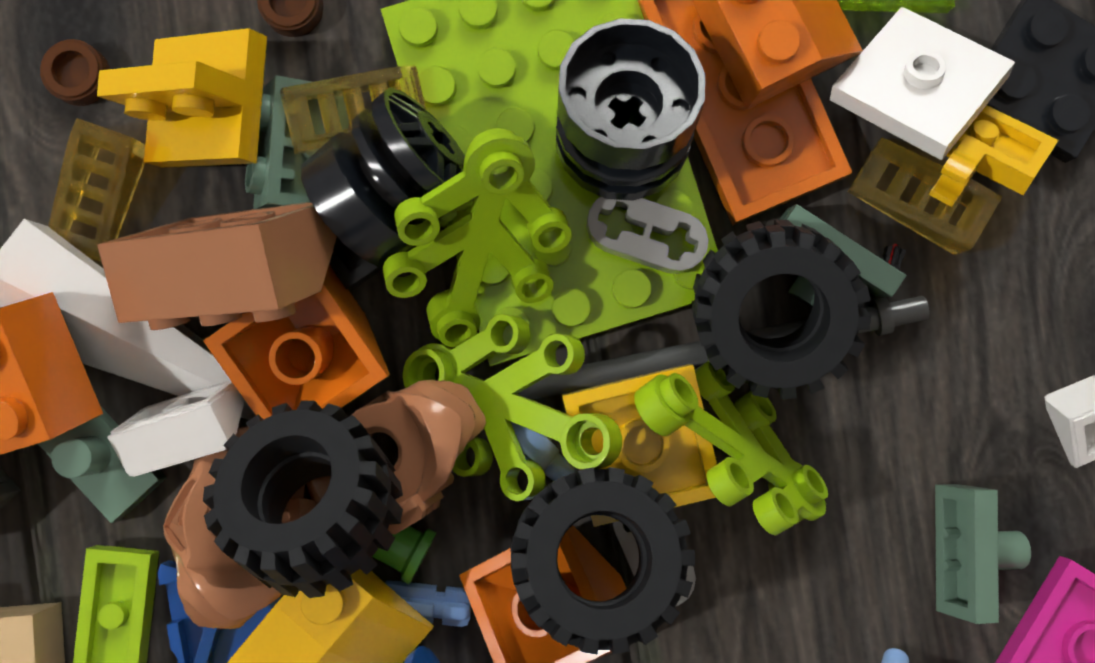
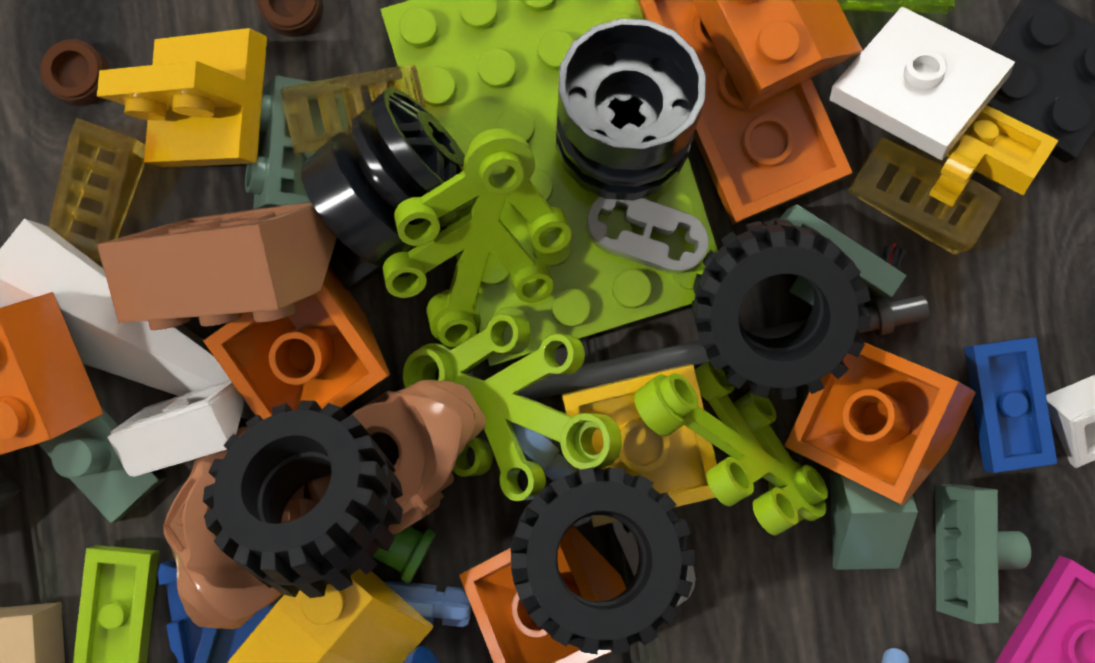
none -> orange slope [784,342,976,505]
none -> sand green slope [830,469,918,570]
none -> blue plate [964,337,1057,473]

